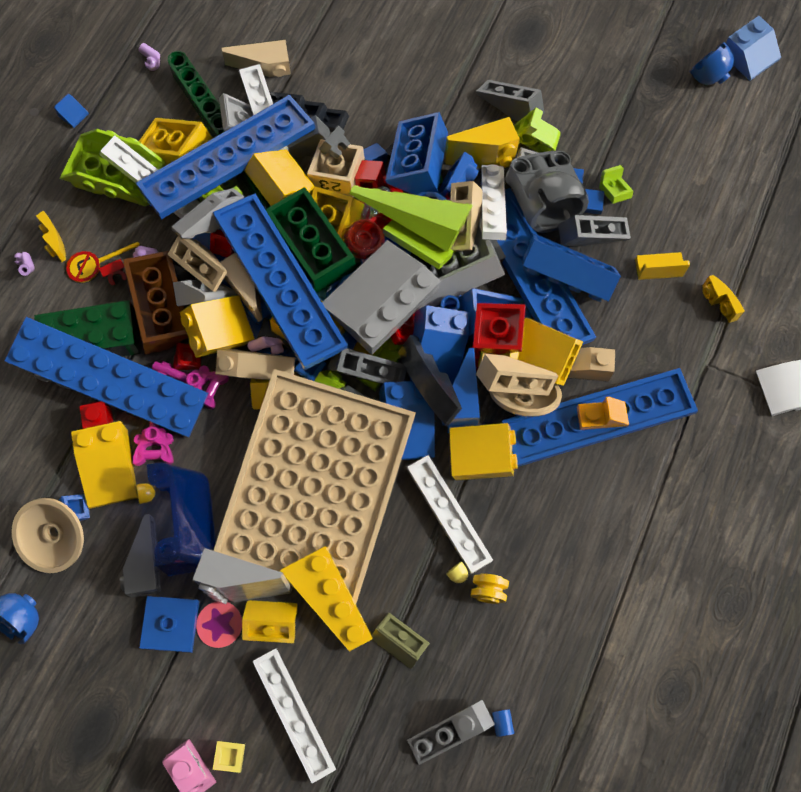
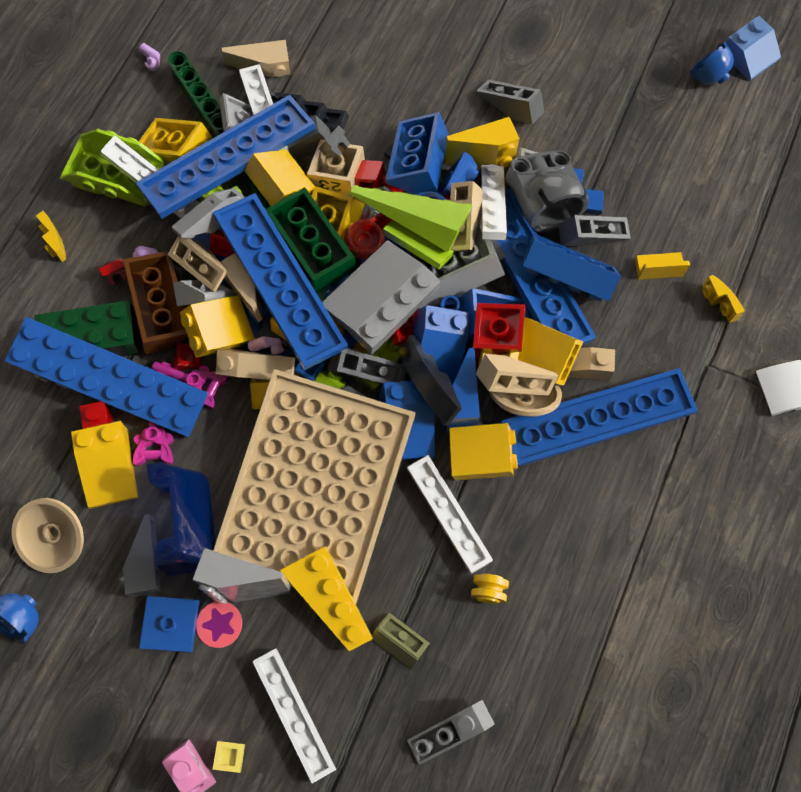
lavender arm [14,252,35,276] -> none
blue slope [54,94,89,128] -> none
blue slope [58,494,90,521] -> none
piece [66,242,140,283] -> none
yellow hinge [137,483,155,504] -> none
yellow panel [242,600,297,643] -> none
blue slope [363,143,387,163] -> none
light yellow hinge [446,561,468,583] -> none
blue hinge [492,709,514,737] -> none
lime tile [513,108,560,153] -> none
light orange slope [577,397,629,430] -> none
lime bracket [599,165,633,204] -> none

